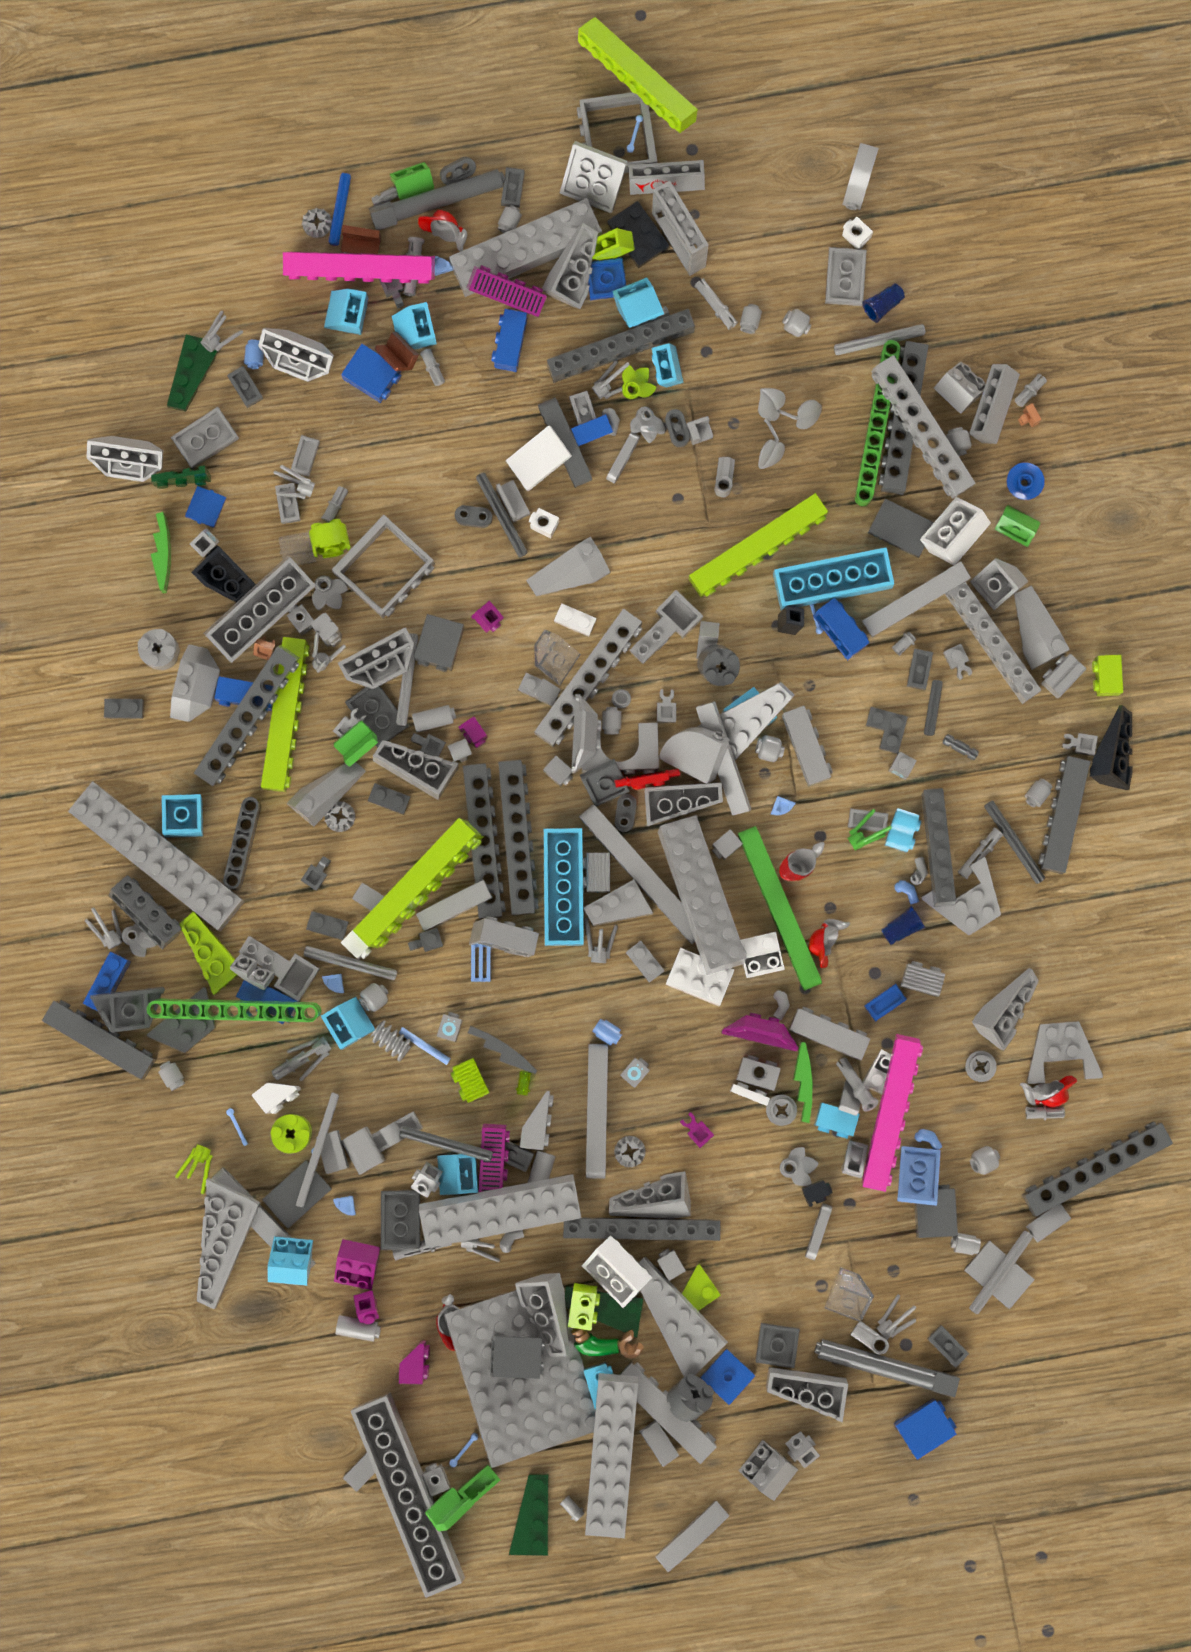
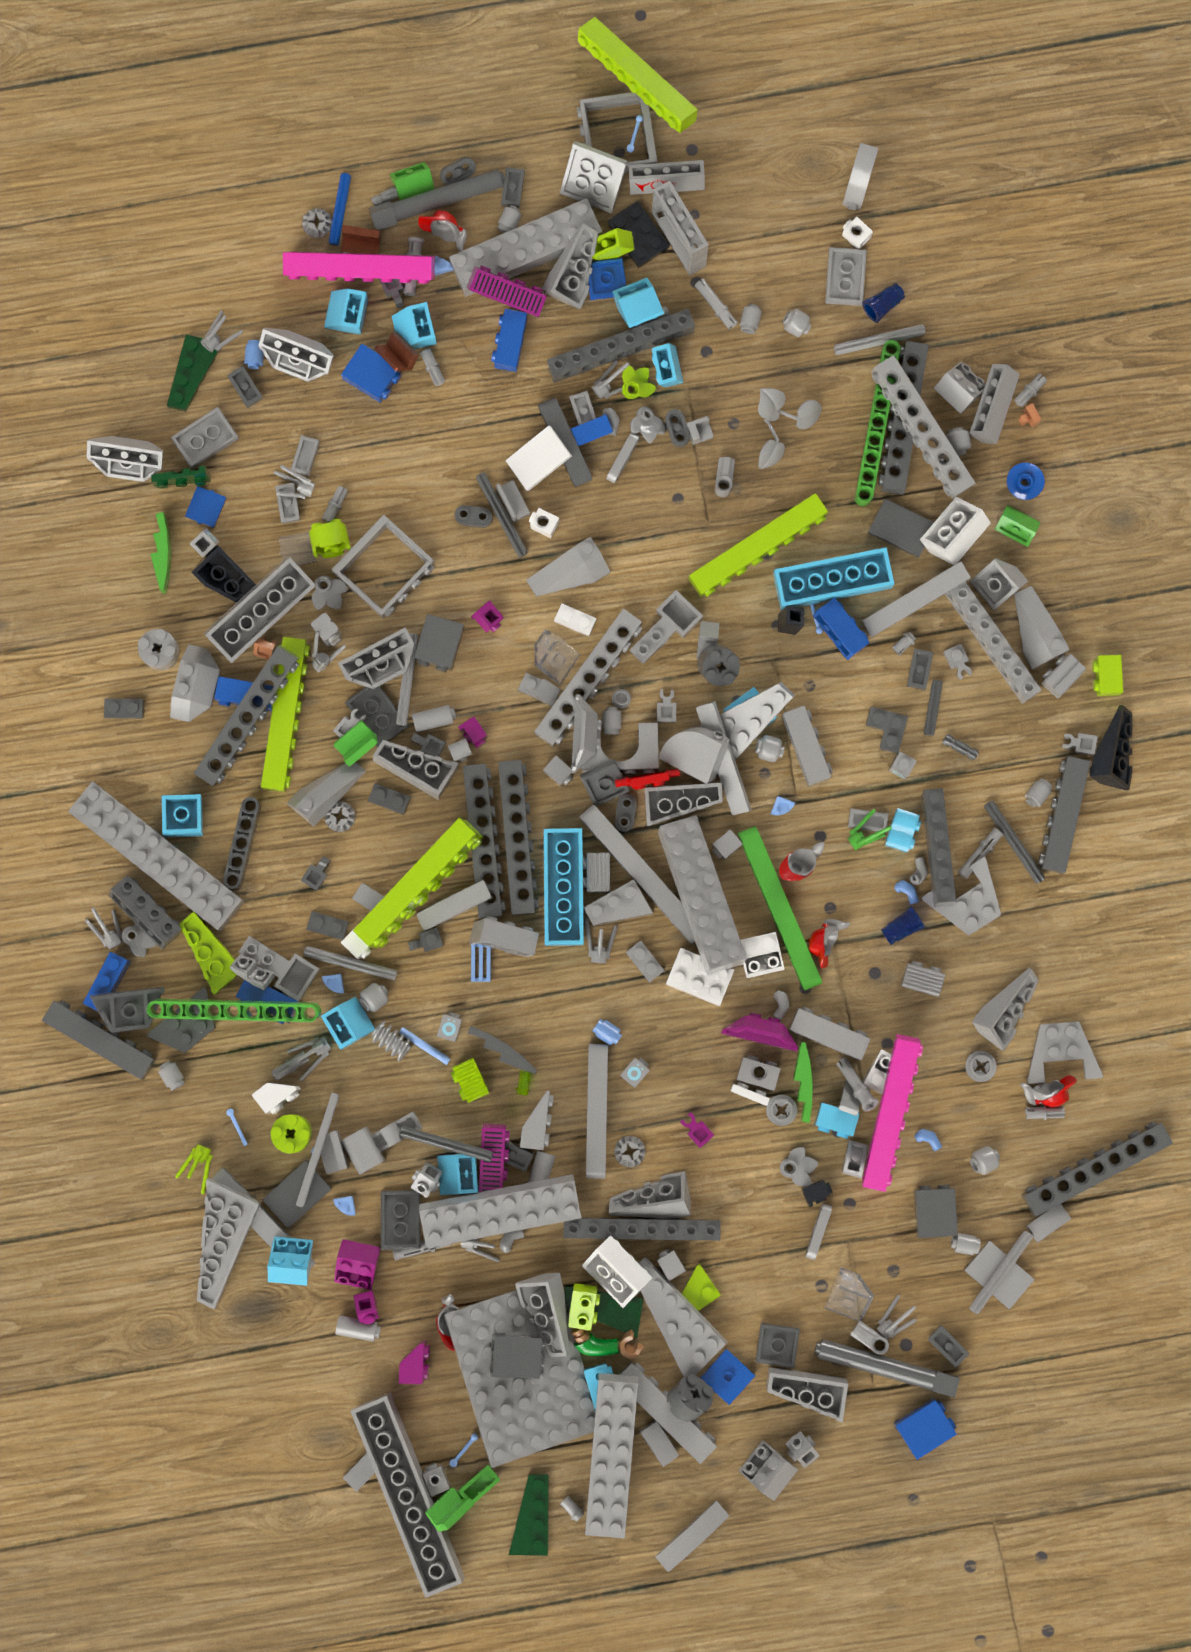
light grey brick [287,604,314,636] -> none
blue tile [864,984,907,1022] -> none
medium blue plate [897,1146,941,1206] -> none

